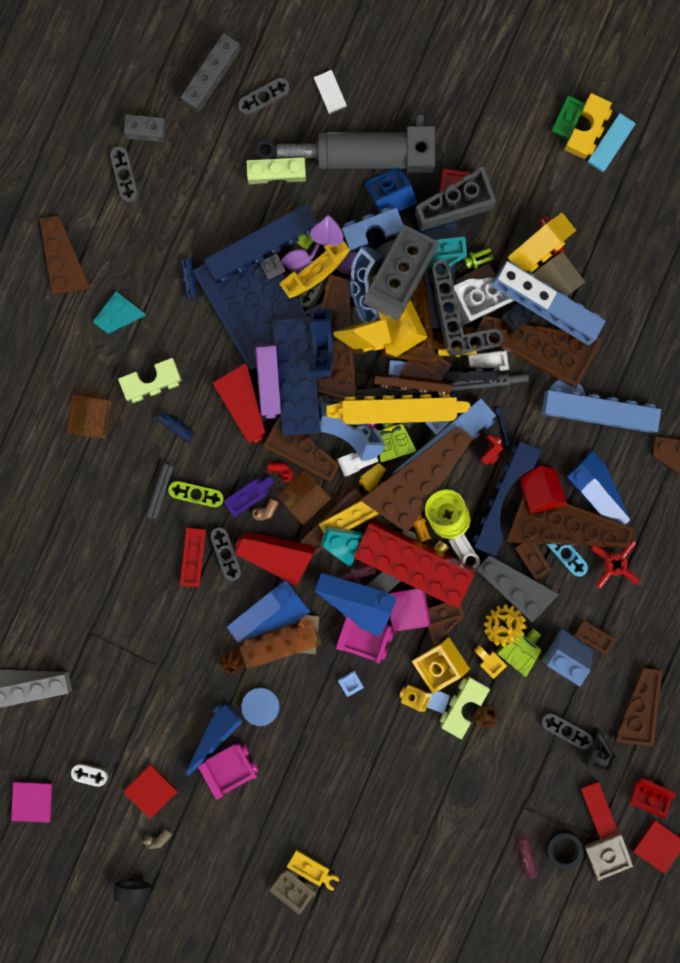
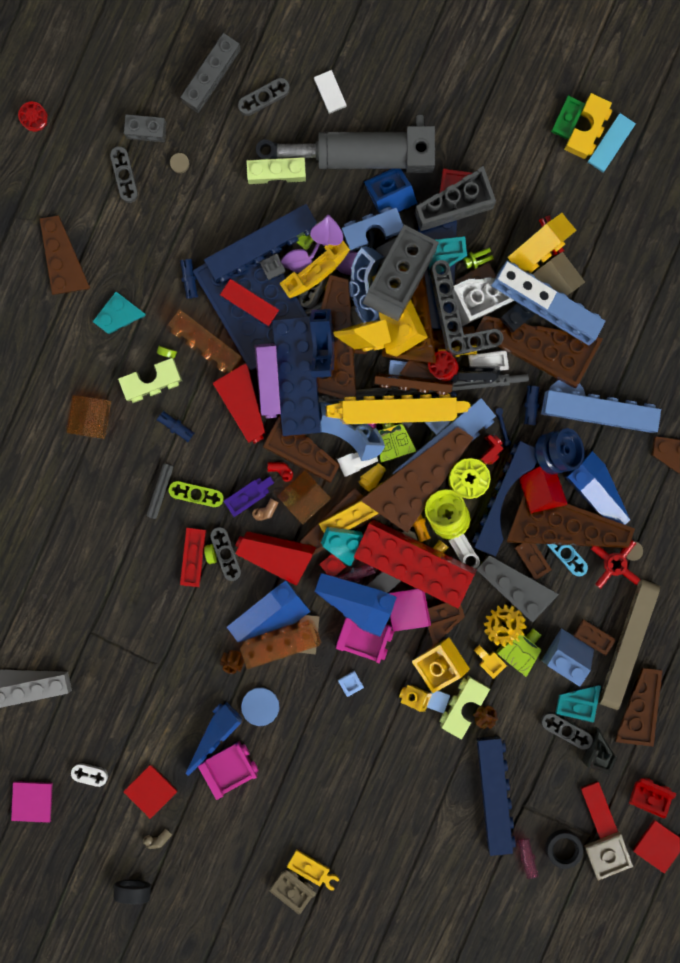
none -> red wheel [18,101,48,132]
none -> lime tile [157,346,177,359]
none -> clear orange brick [168,309,242,373]
none -> dark tan tile [170,153,190,173]
none -> lime tile [204,544,217,564]
none -> red tile [220,279,279,327]
none -> red plate [319,554,346,577]
none -> red wheel [428,351,458,381]
none -> neon yellow wheel [447,458,491,499]
none -> dark blue brick [477,736,516,856]
none -> dark blue pin [524,386,540,425]
none -> dark blue wheel [536,428,584,475]
none -> teal wing [555,686,601,723]
none -> dark tan beam [599,579,660,710]
none -> dark tan tile [626,542,643,561]

